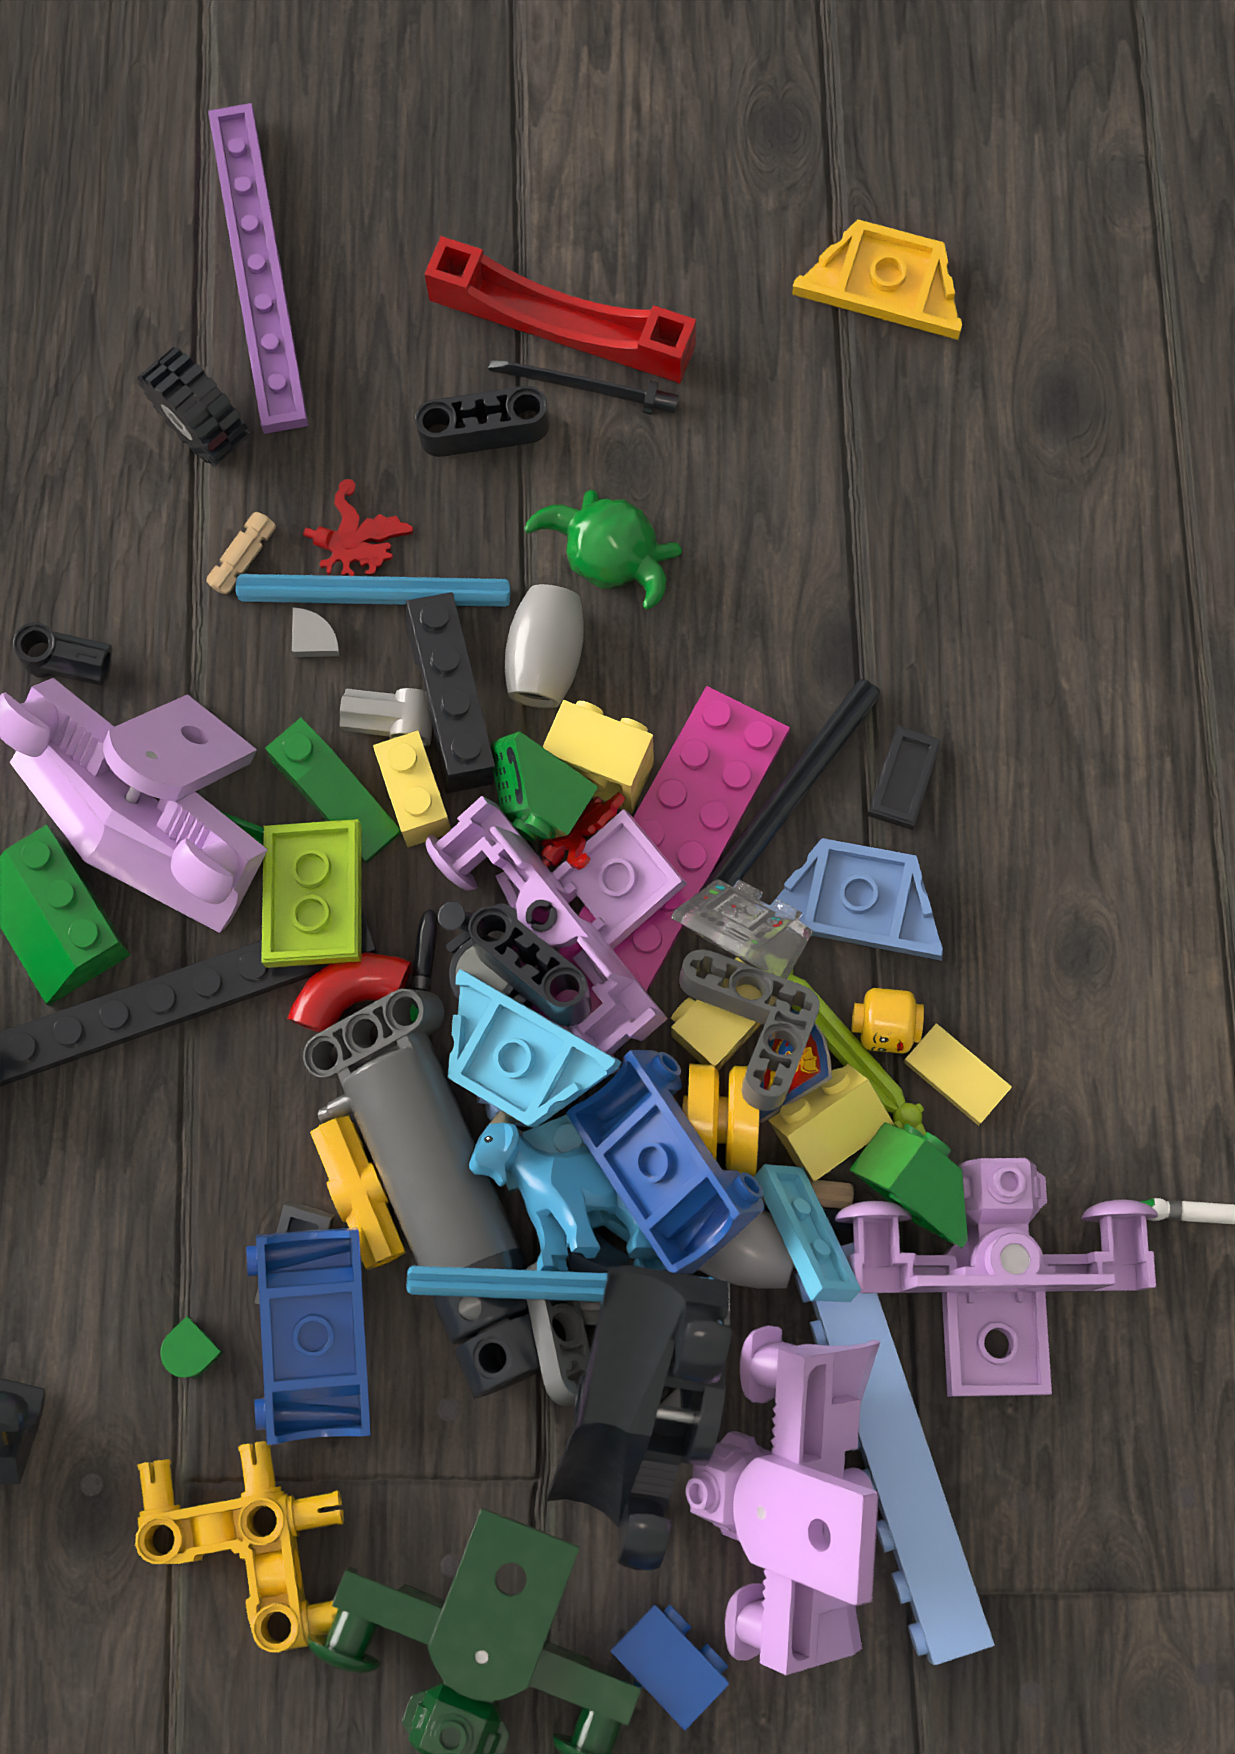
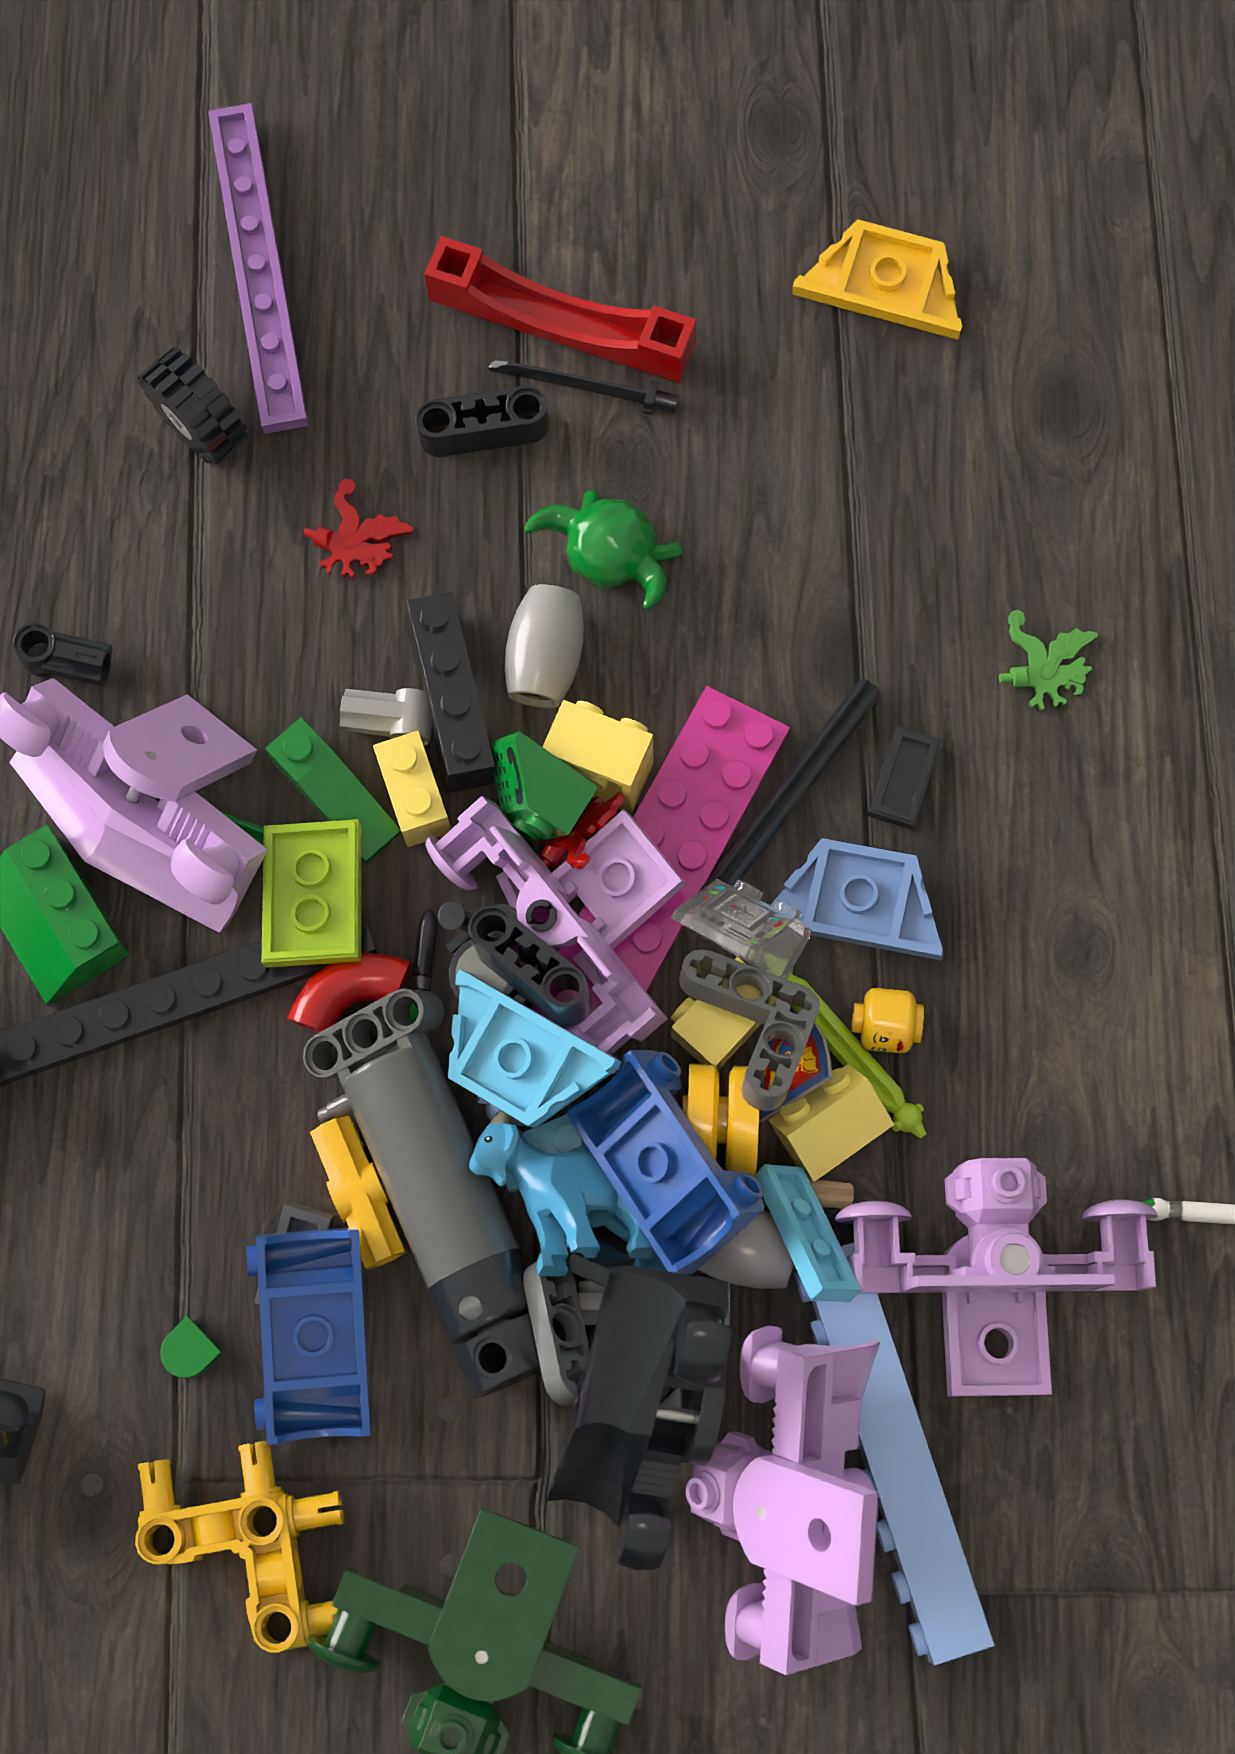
tan axle [206,512,276,595] -> none
dark azure axle [236,574,511,607] -> none
light grey tile [292,608,340,657] -> none
dark azure axle [407,1266,714,1302] -> none
blue brick [611,1603,730,1730] -> none
green slope [849,1122,968,1249] -> none
light yellow tile [904,1023,1012,1126] -> none
none -> bright green piece [999,610,1098,711]

